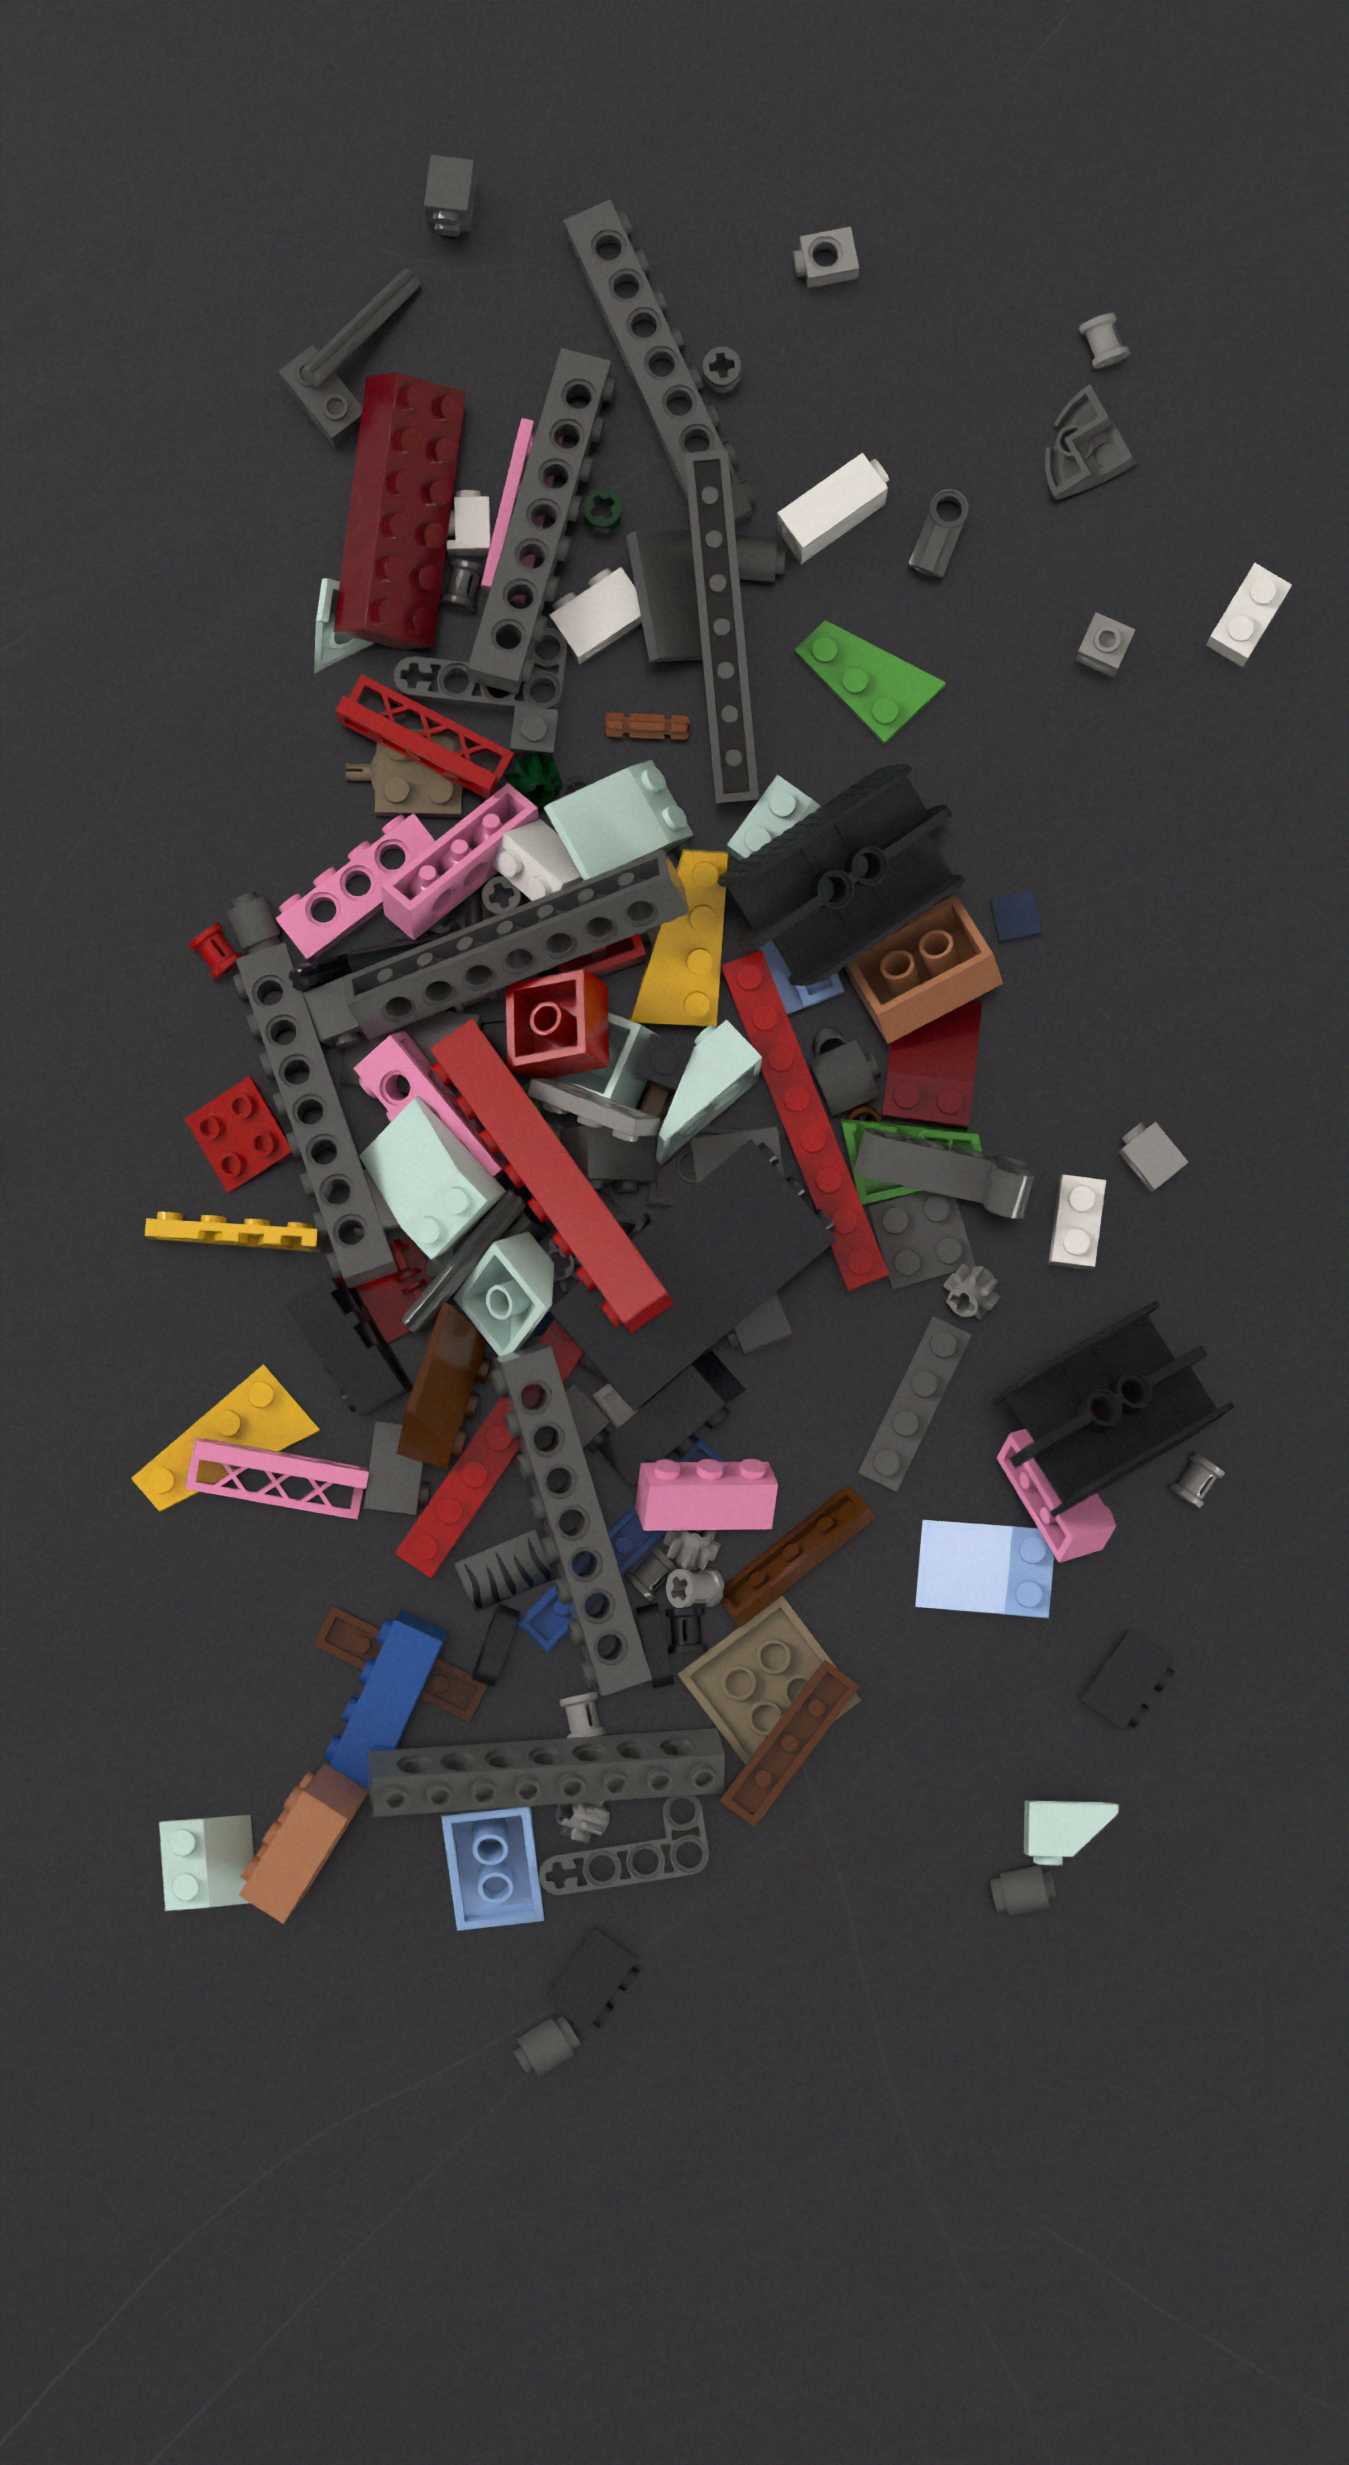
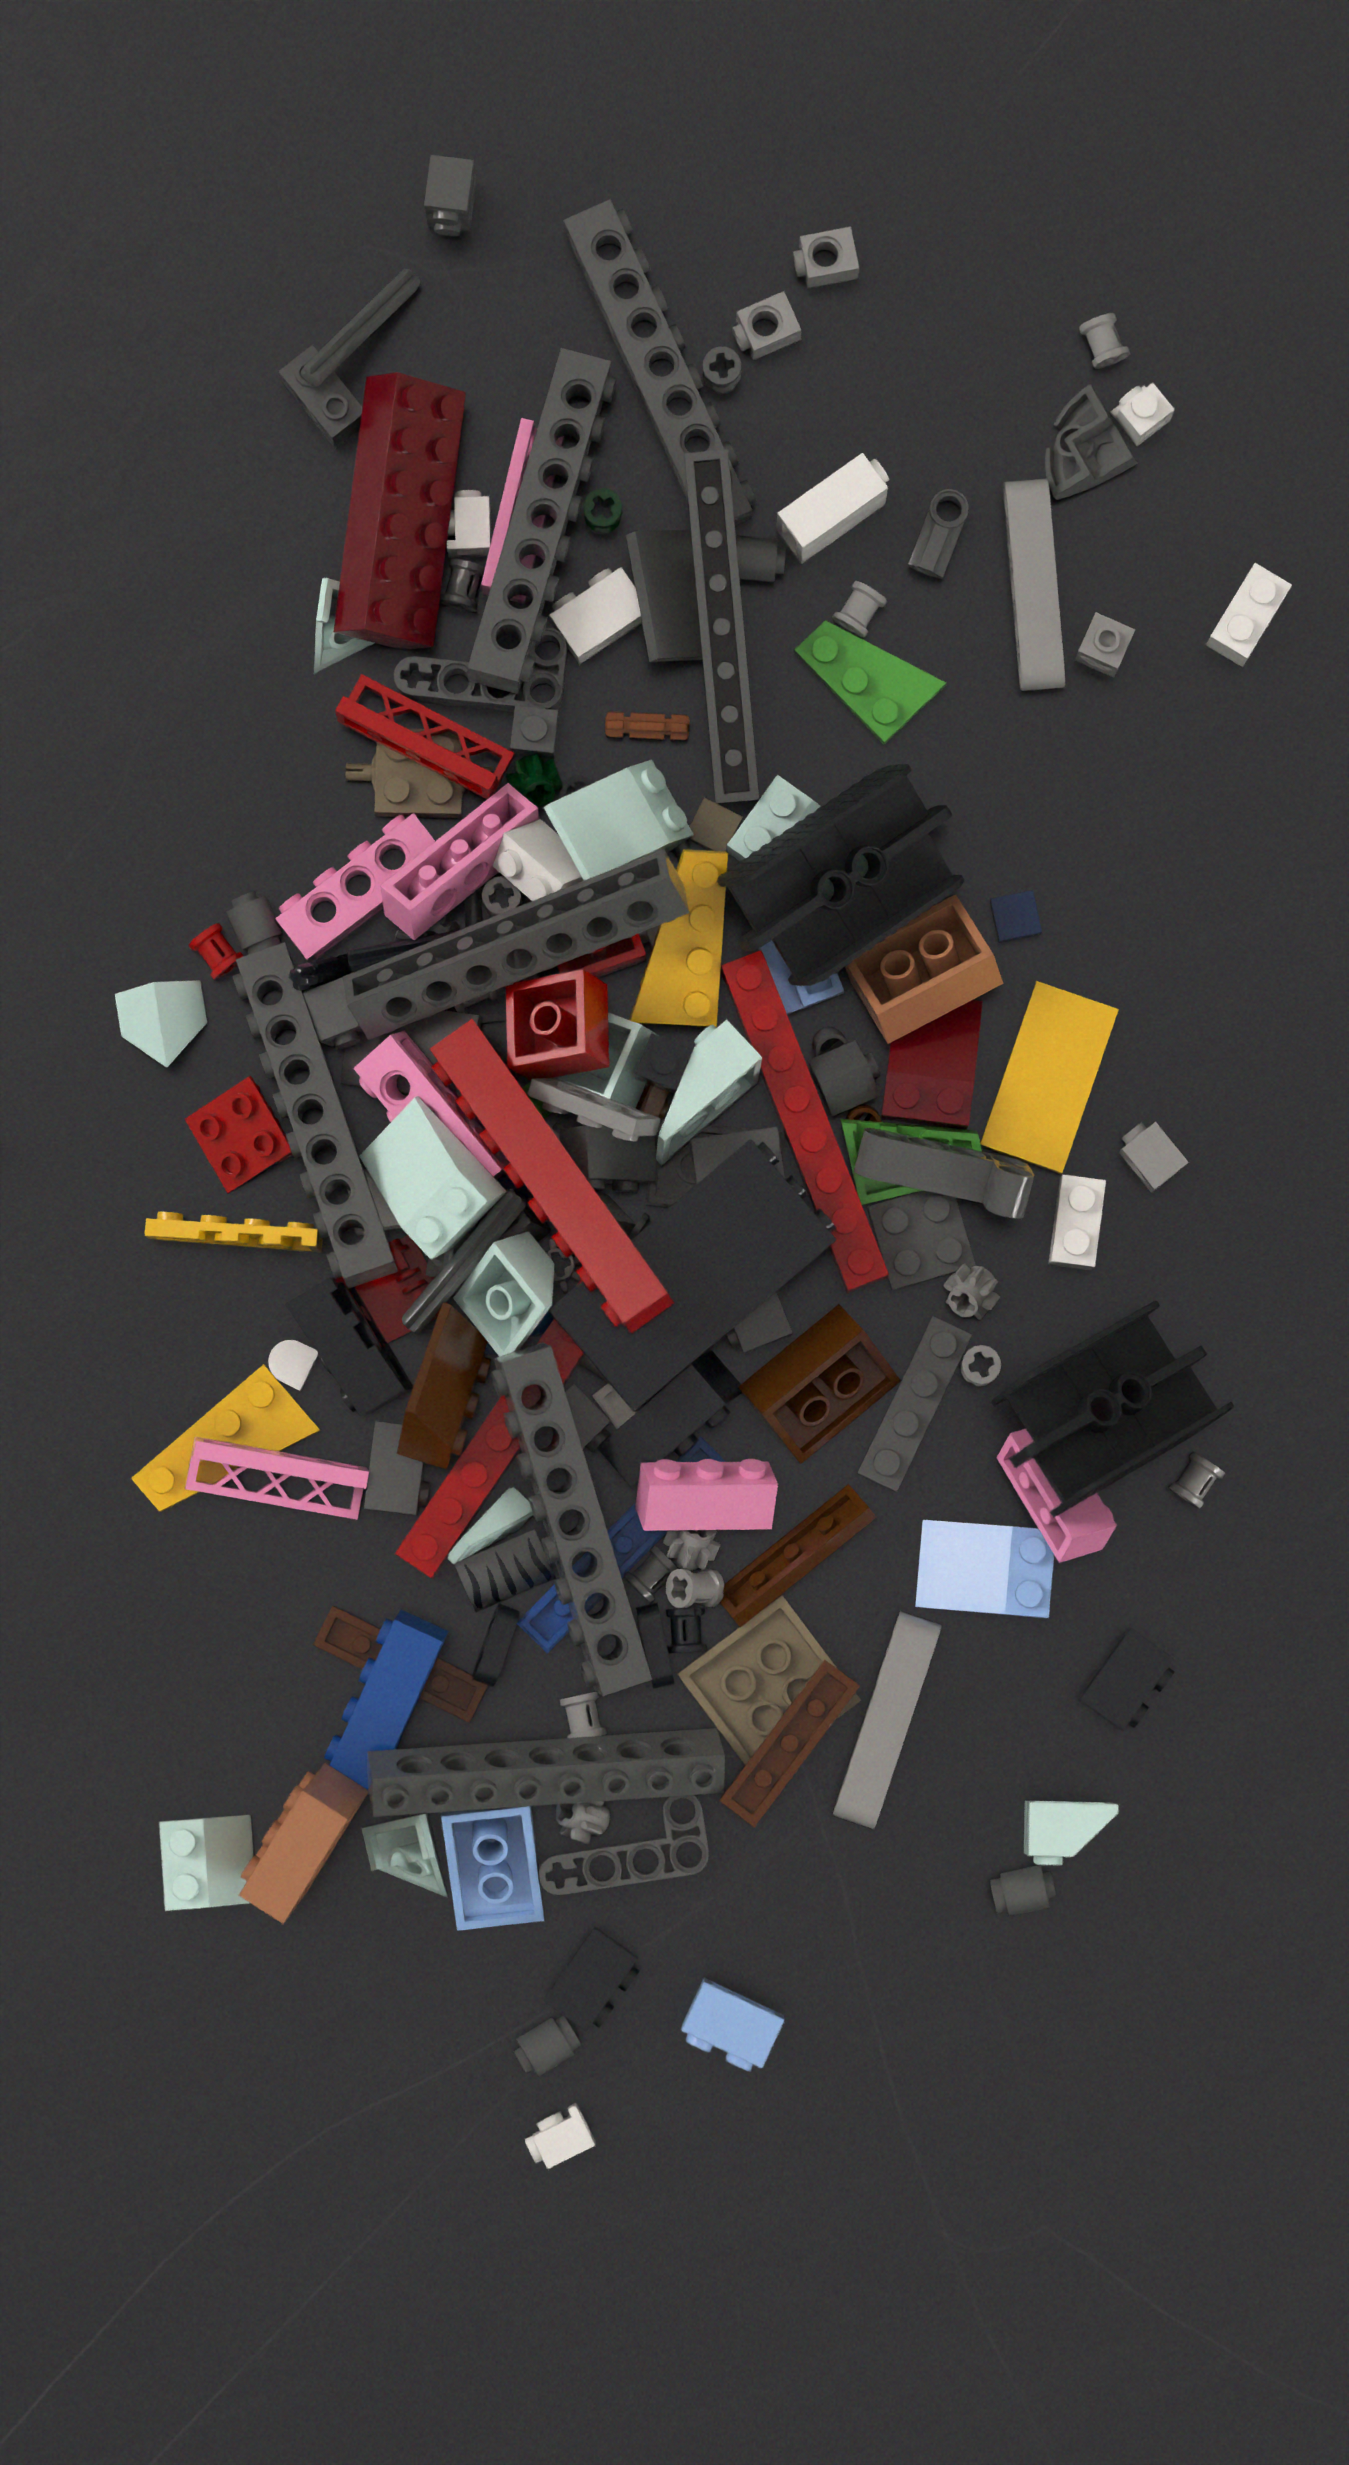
none -> light aqua slope [115,980,208,1068]
none -> white tile [268,1340,319,1391]
none -> light aqua slope [362,1813,448,1898]
none -> light aqua slope [448,1487,533,1564]
none -> white brick [524,2102,596,2169]
none -> light blue brick [681,1978,785,2071]
none -> dark tan tile [688,798,743,852]
none -> light grey brick [732,291,801,360]
none -> reddish brown slope [738,1304,901,1464]
none -> light grey bush [832,581,887,638]
none -> light grey beam [832,1611,942,1829]
none -> light grey bush [960,1345,1001,1386]
none -> yellow tile [980,981,1119,1174]
none -> light grey beam [1004,479,1065,691]
none -> white brick [1110,383,1175,446]

